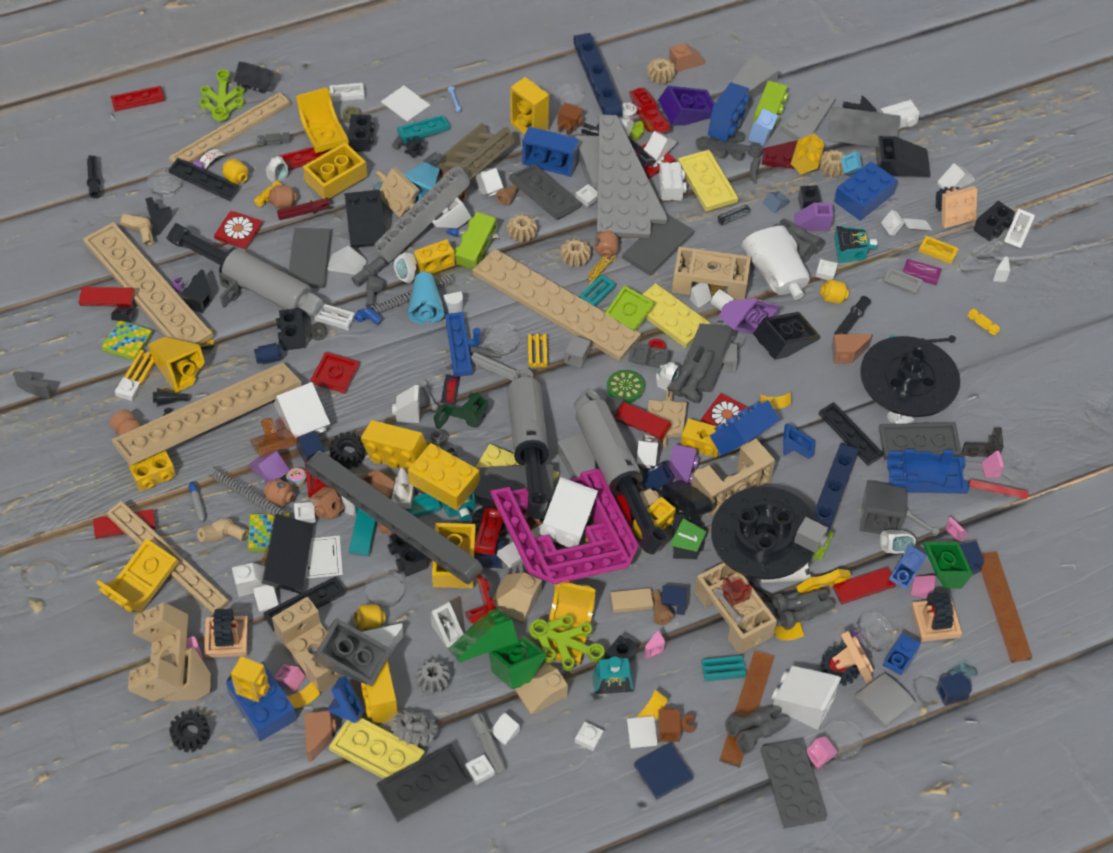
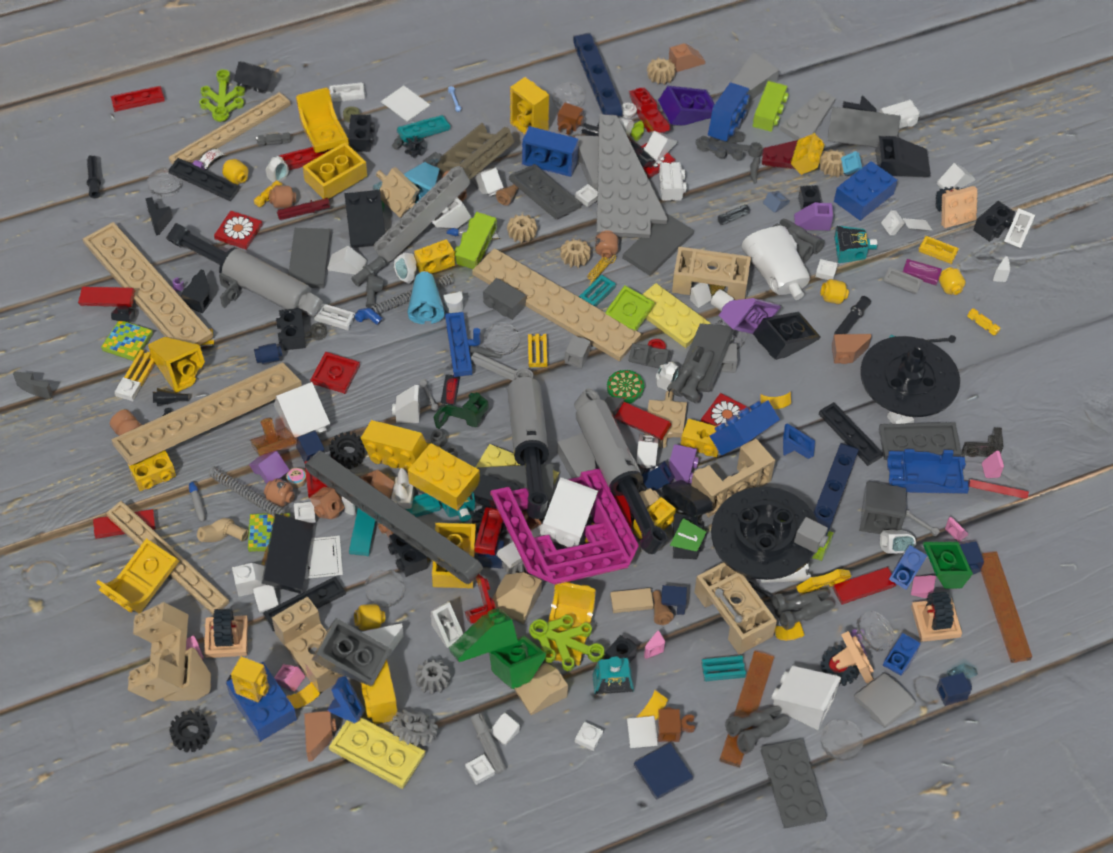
tan arm [118,213,154,246] -> none
black tile [376,744,473,822] -> none
light yellow plate [677,150,738,212] -> none
clear red panel [722,577,752,606] -> none
light blue slope [748,109,779,147] -> none
bright pink slope [806,736,838,769] -> none
none -> dark grey brick [483,278,526,320]
none -> yellow head [939,267,966,295]

